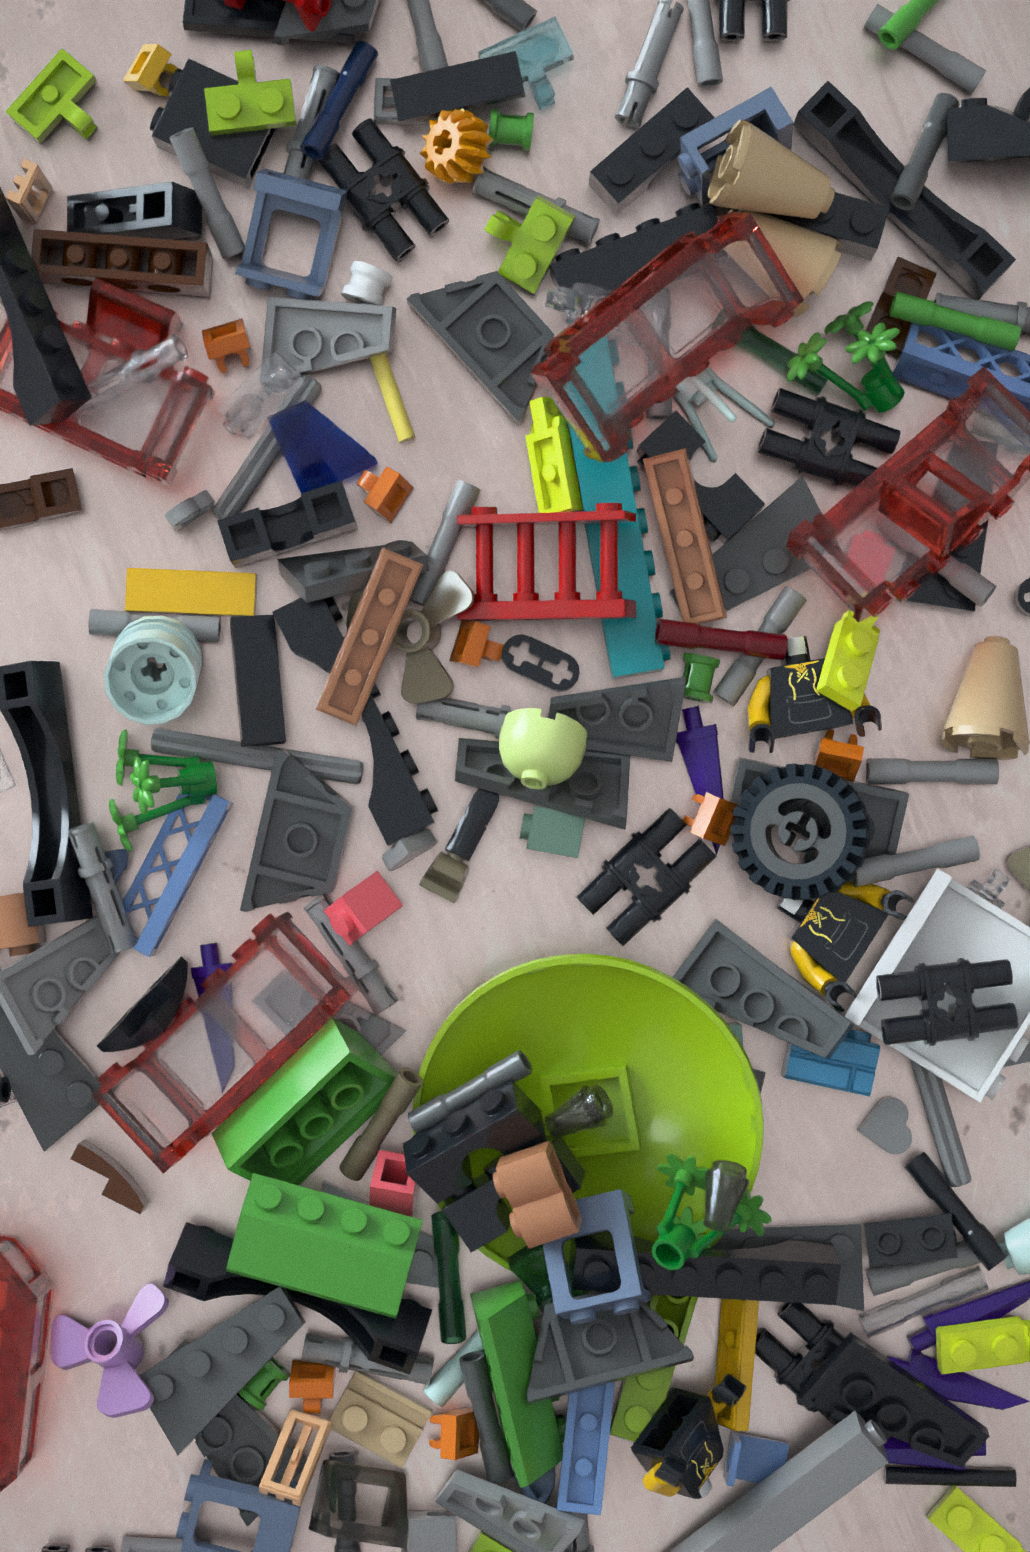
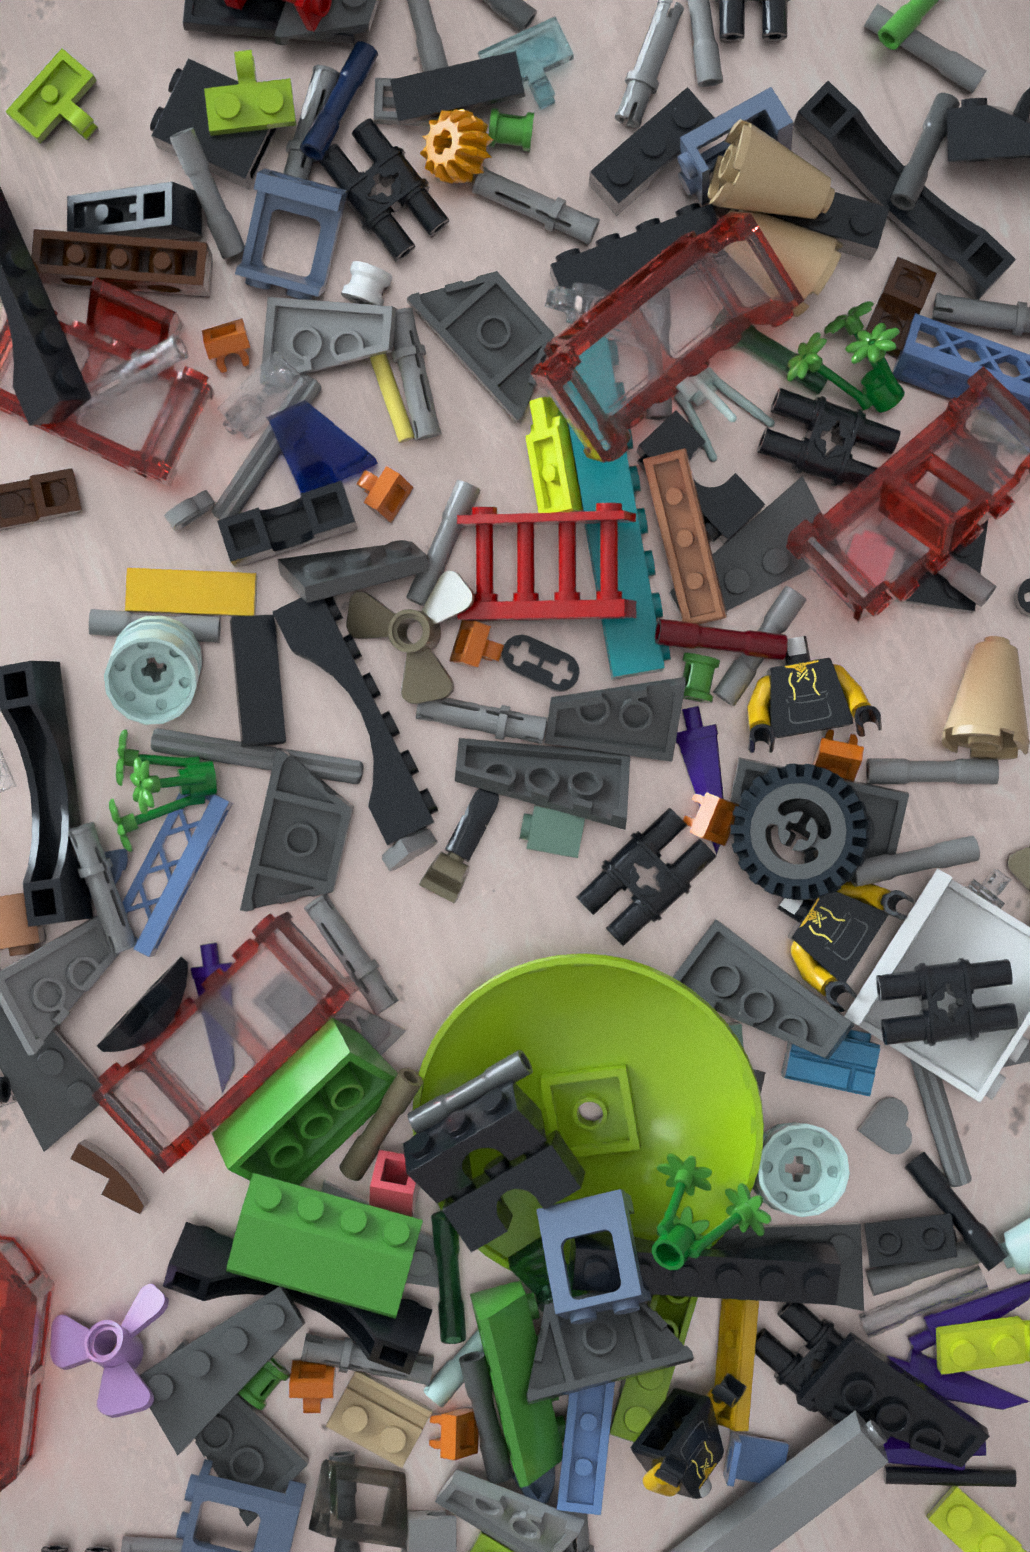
light nougat tile [5,158,53,225] -> none
yellow tile [123,44,177,96] -> none
light nougat tile [259,1409,332,1507] -> none
nougat tile [315,548,423,726] -> none
coral brick [324,871,403,945] -> none
lime plate [484,195,576,294] -> none
nougat brick [493,1141,582,1249] -> none
yellowish green cylinder [499,708,587,789] -> none
clear smoke cone [545,1085,613,1139] -> none
clear smoke cone [703,1160,749,1232] -> none
neon yellow hinge [816,595,881,712] -> none
bright green piece [889,291,1021,351] -> none
none -> light grey pin [391,308,442,440]
none -> light aqua wheel [753,1122,850,1217]

